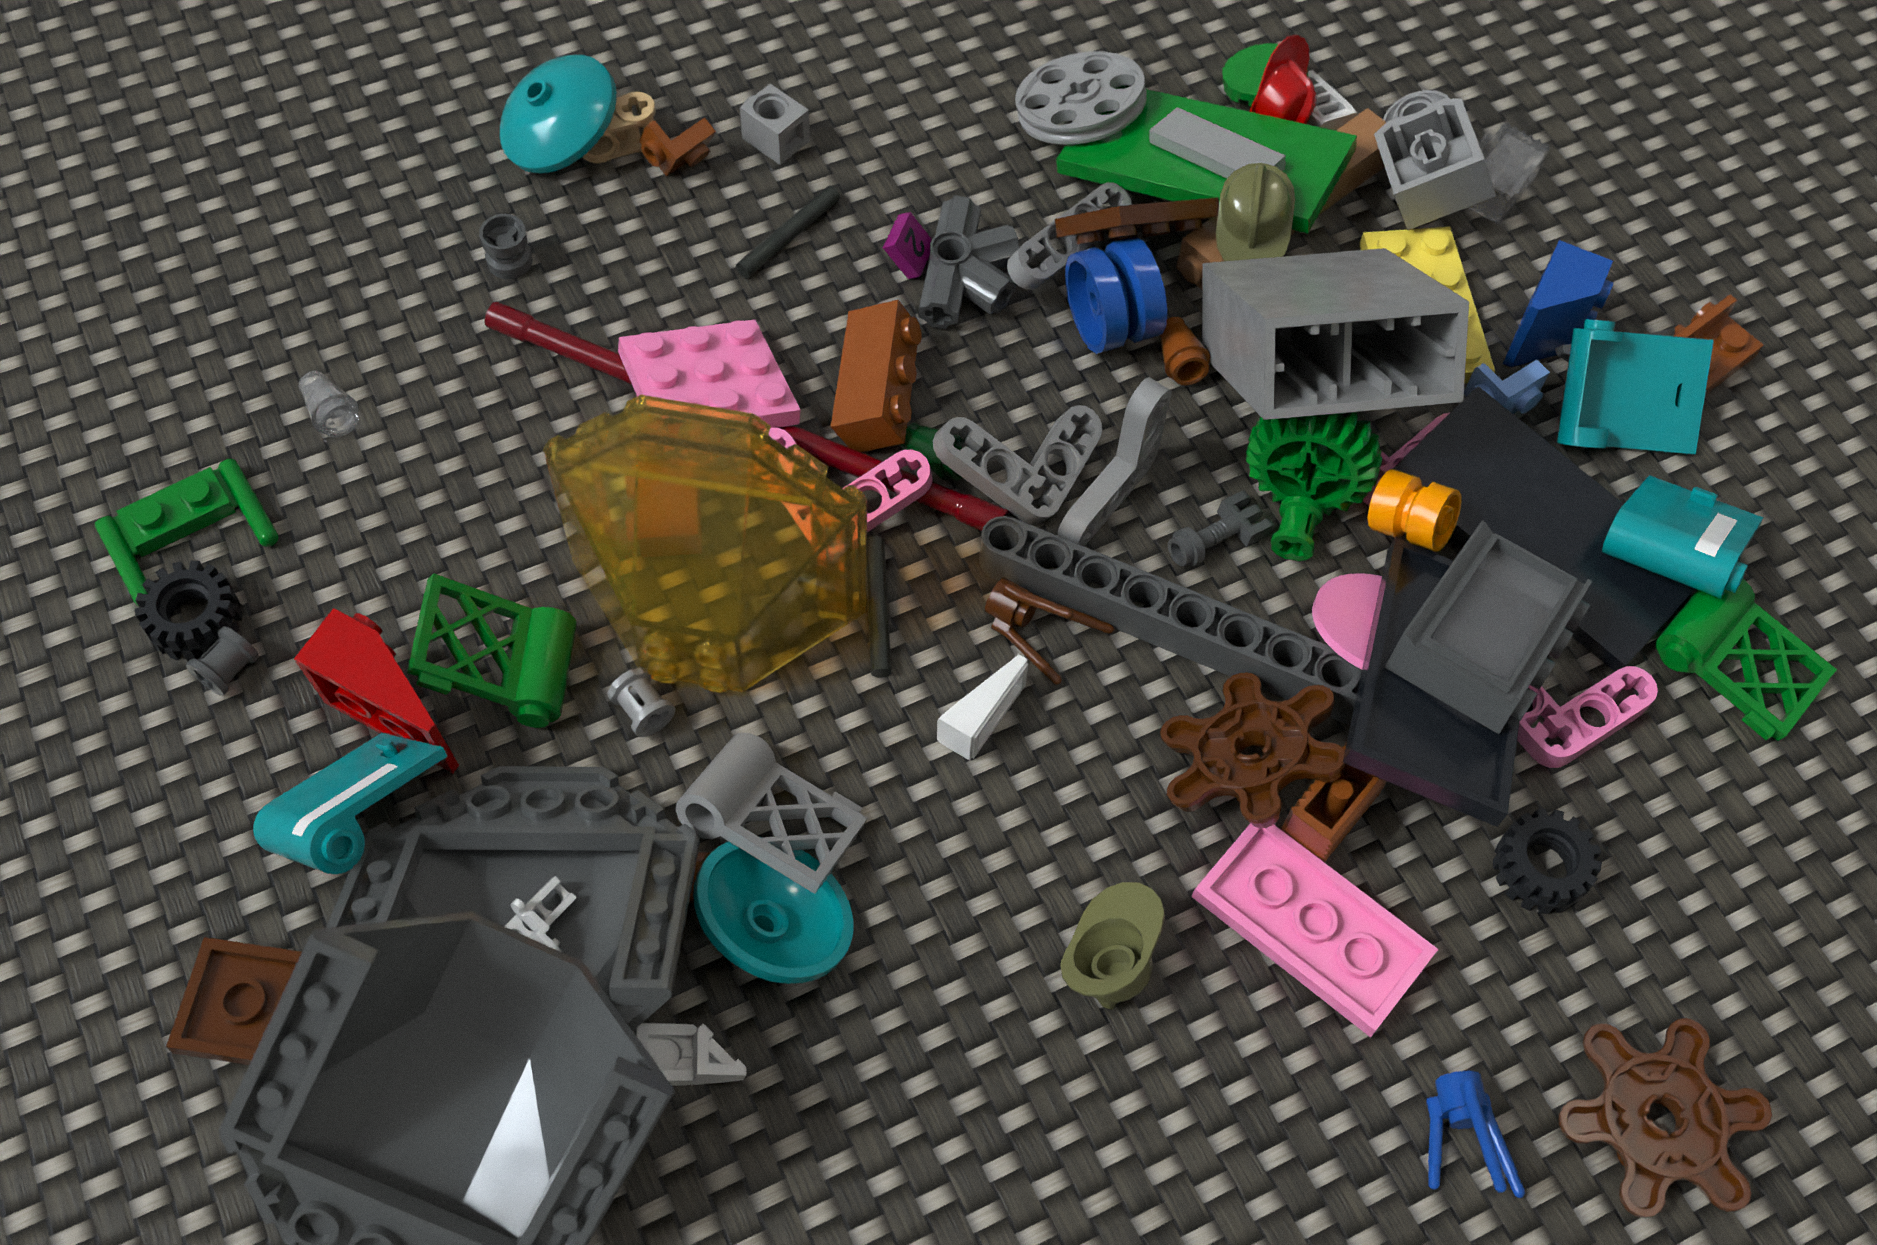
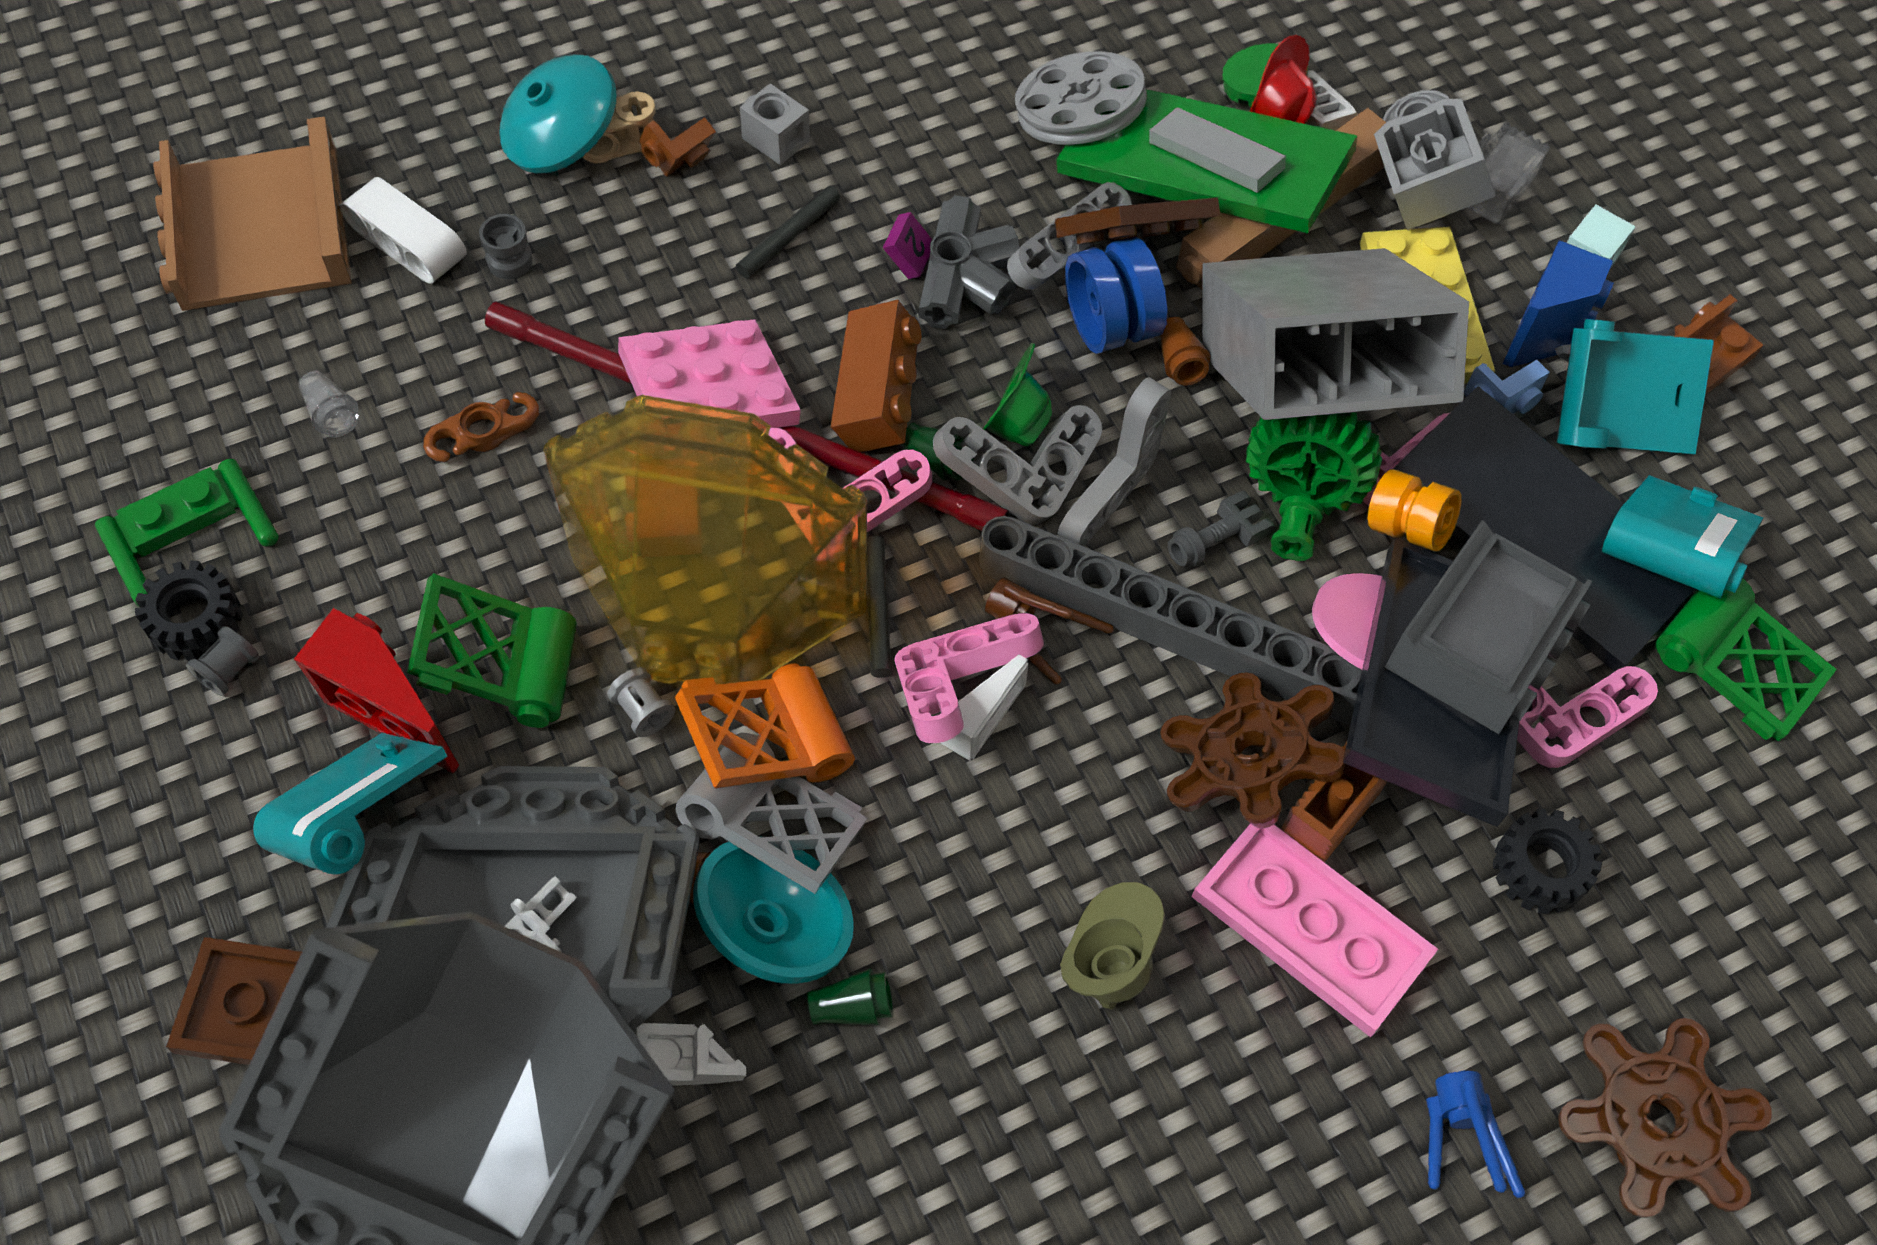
olive piece [1216,163,1295,261] -> none
none -> medium nougat panel [153,117,352,311]
none -> white beam [340,177,467,284]
none -> dark orange piece [423,392,539,462]
none -> orange piece [675,663,855,789]
none -> dark green cone [808,969,894,1025]
none -> bright pink beam [895,613,1044,743]
none -> green piece [983,343,1052,446]
none -> light aqua brick [1567,205,1636,268]

